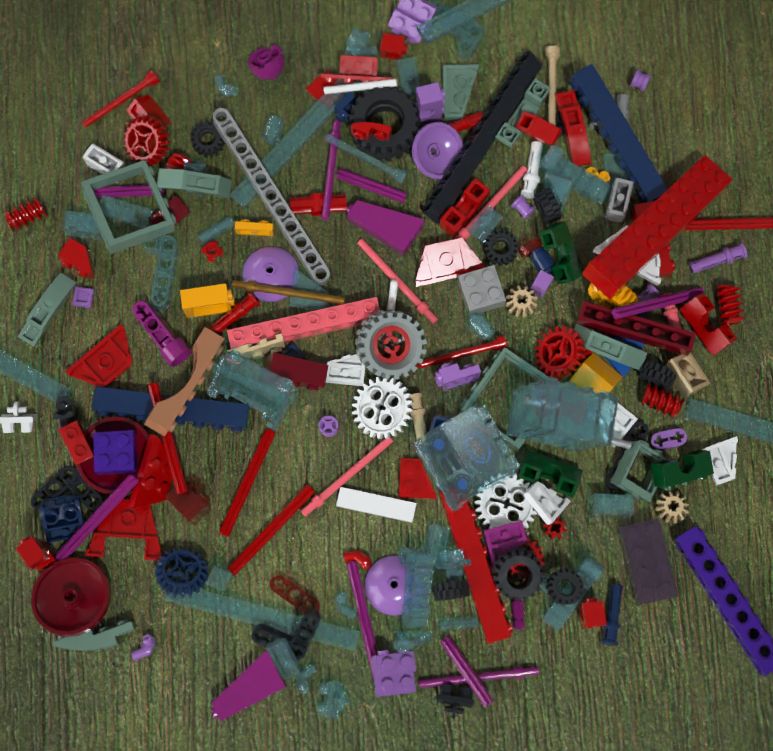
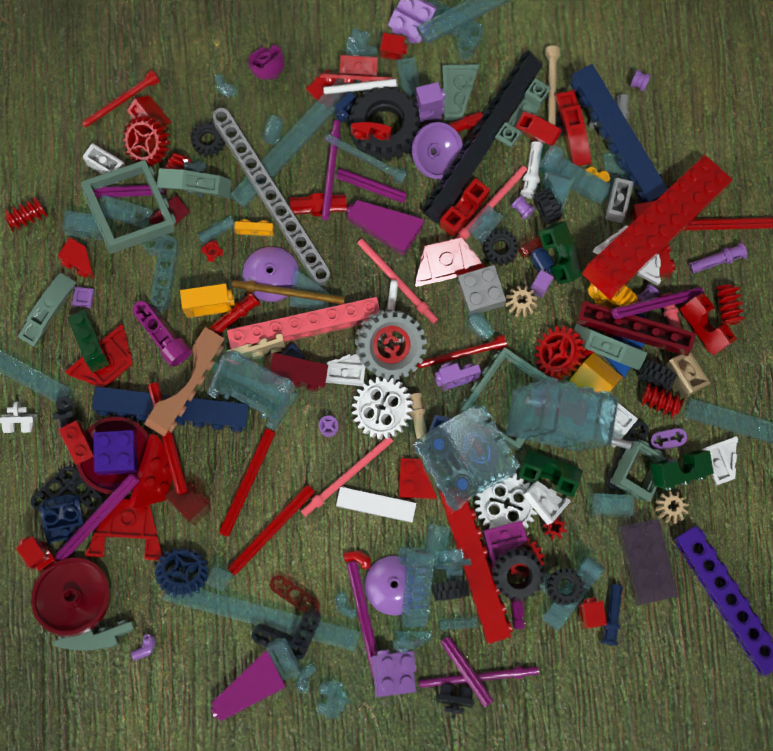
none -> dark green arch [67,310,110,373]

